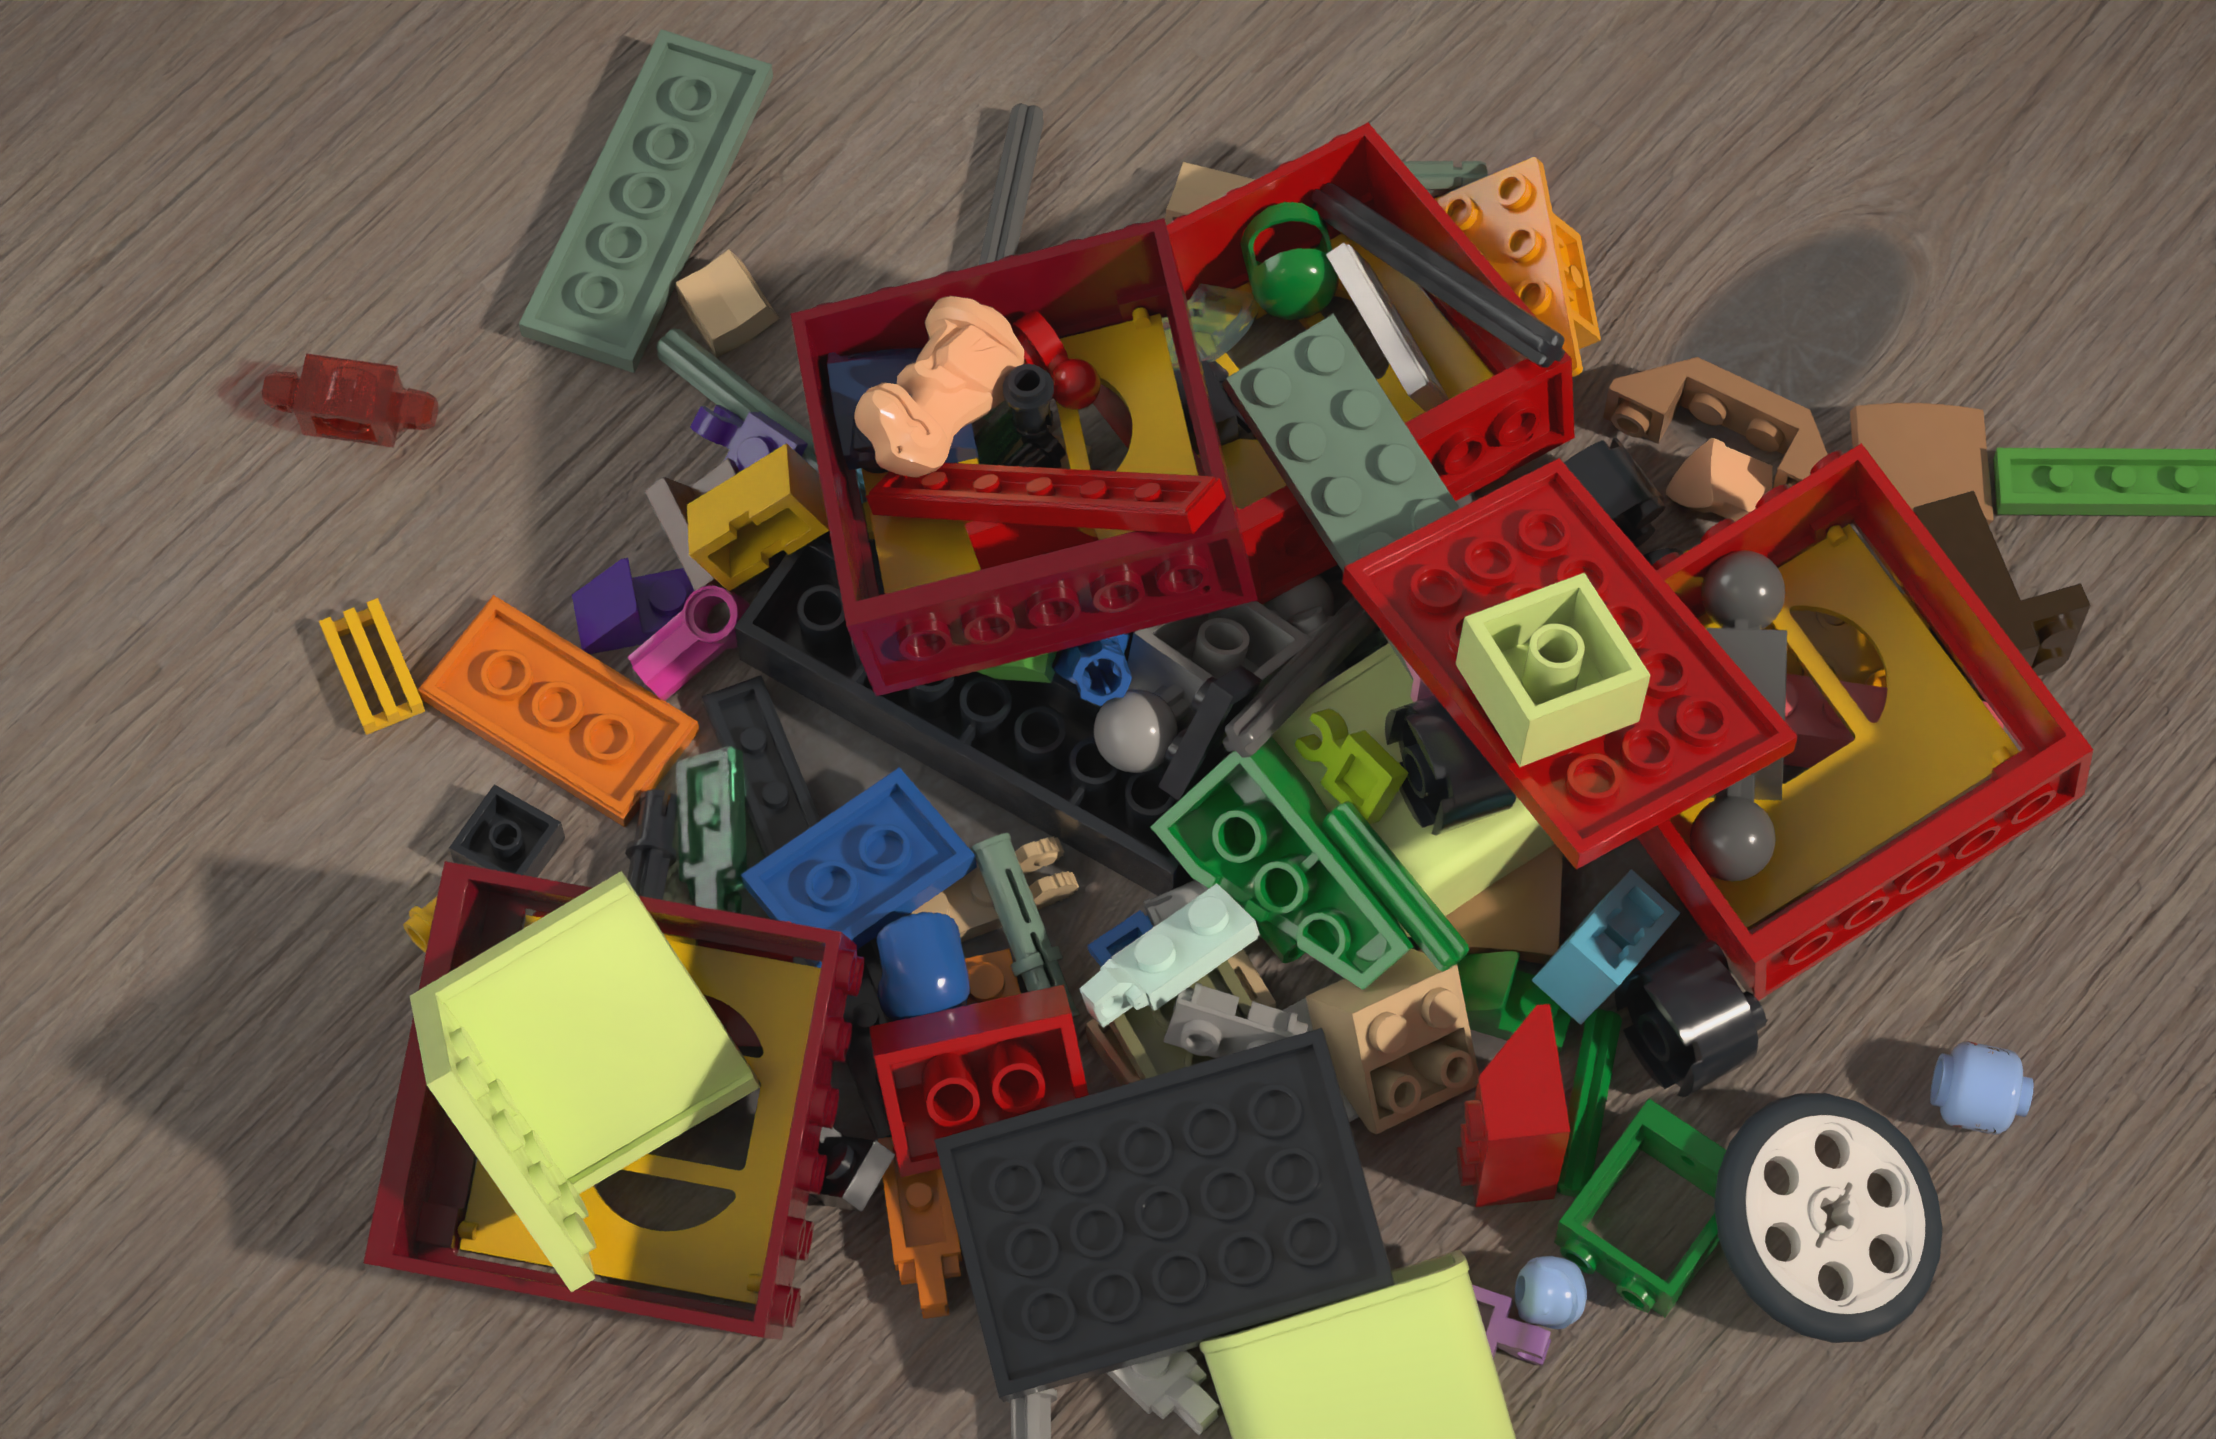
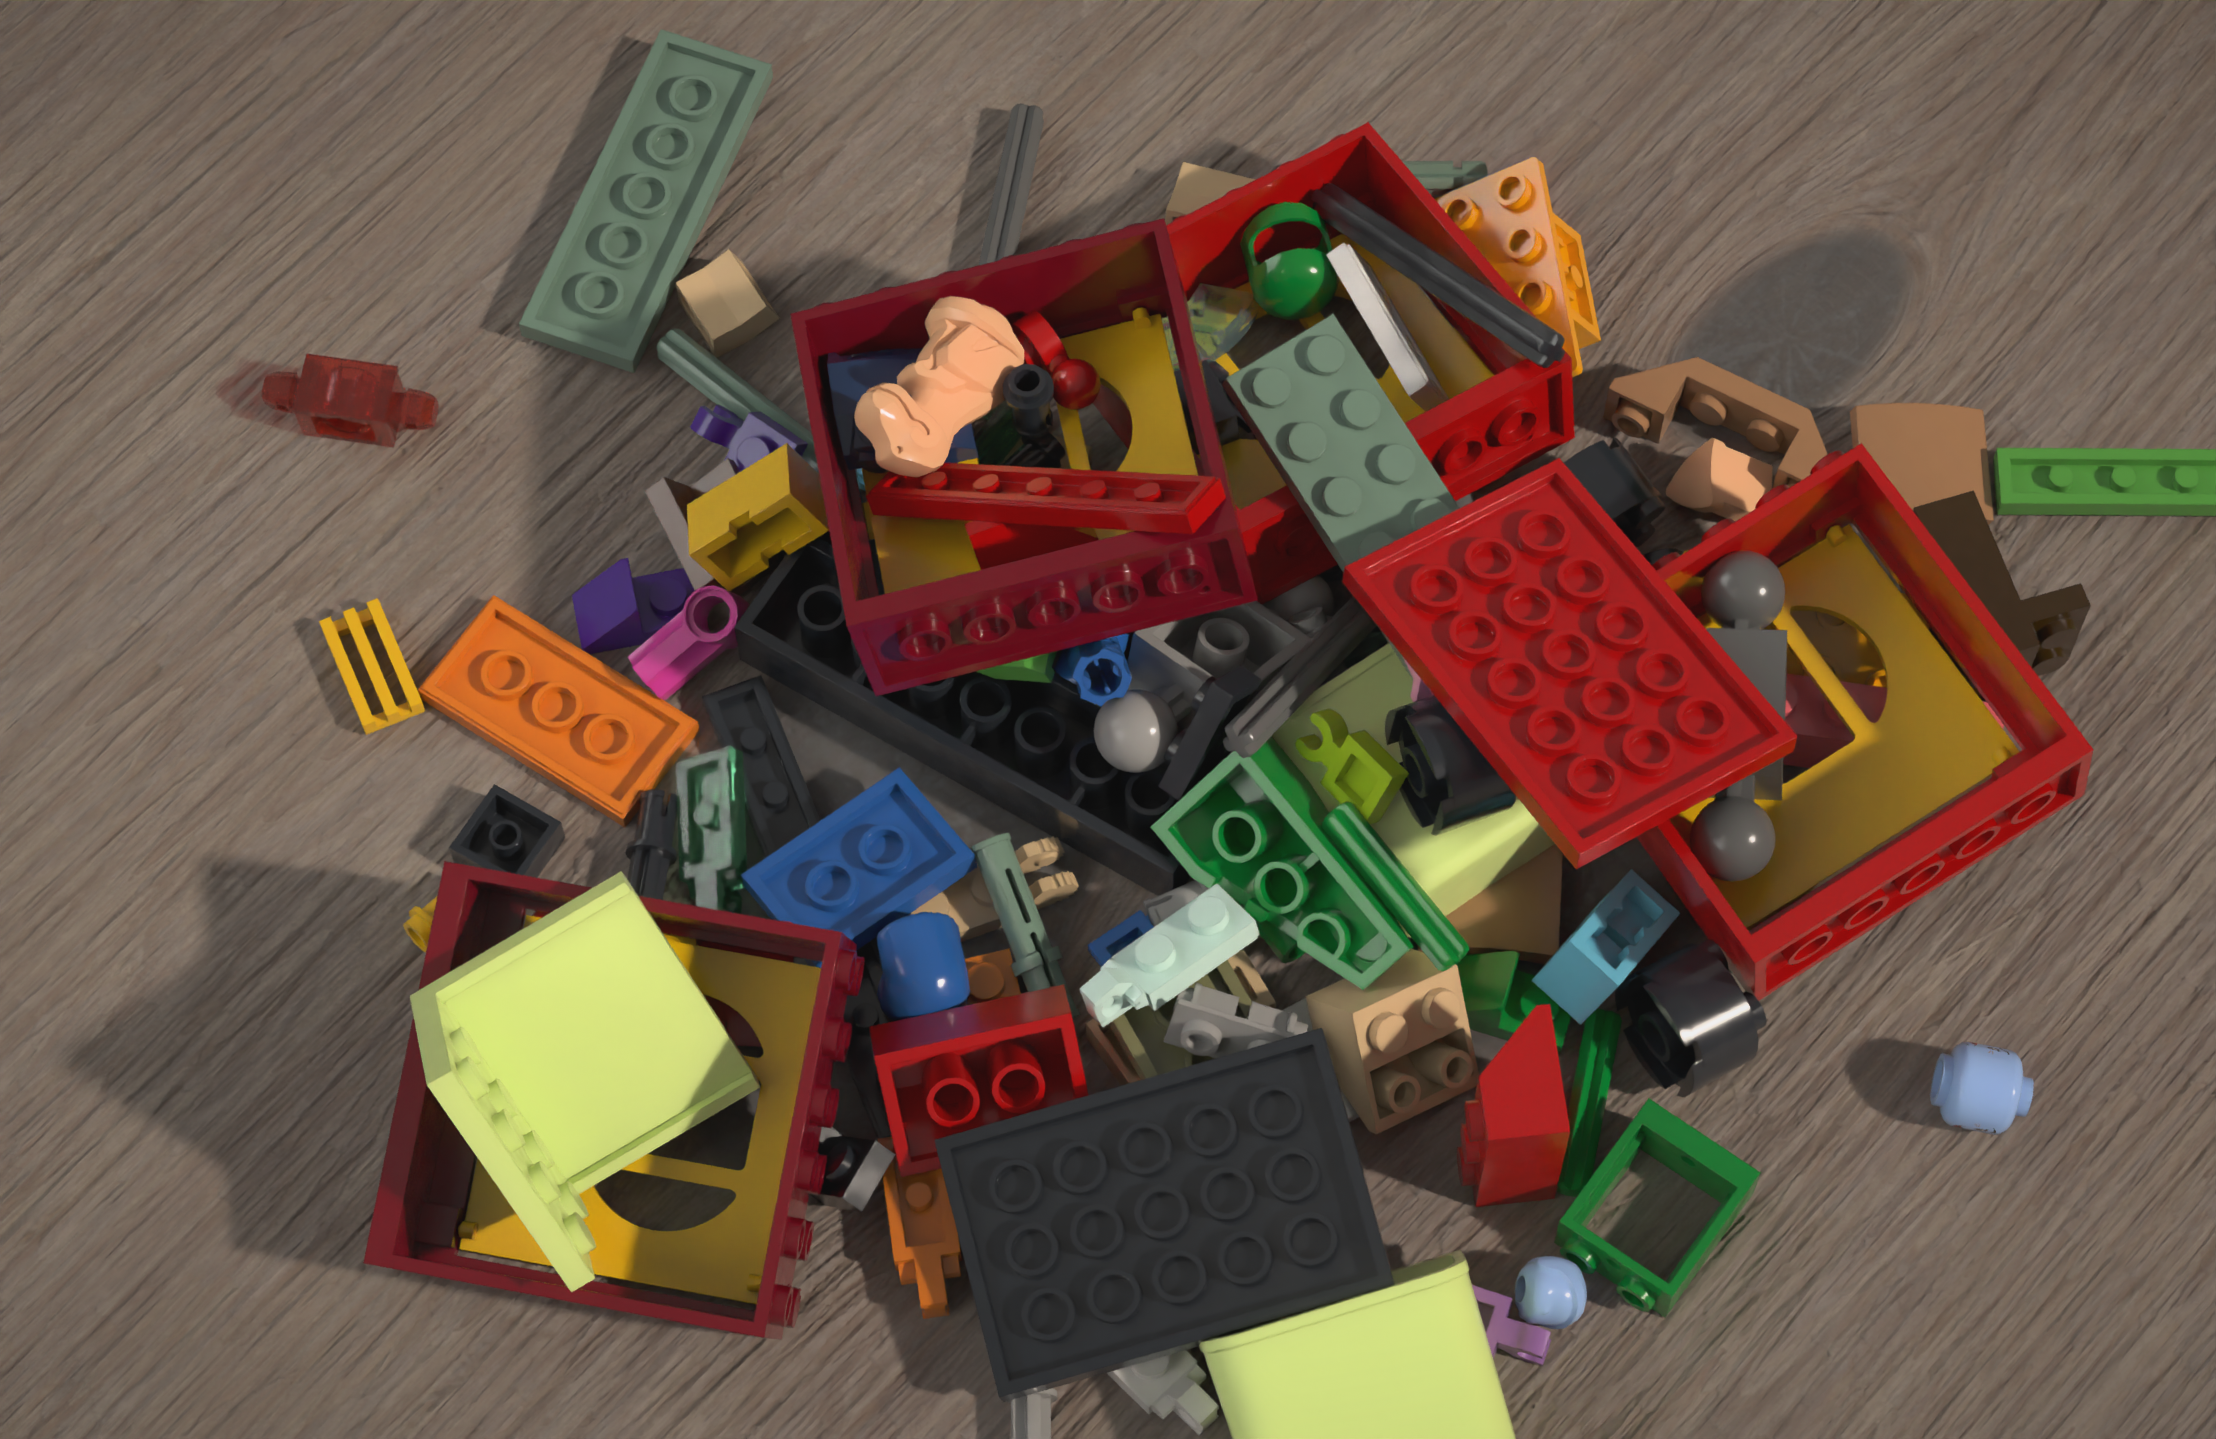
yellowish green brick [1456,573,1651,767] -> none
wedge [1714,1093,1943,1343] -> none

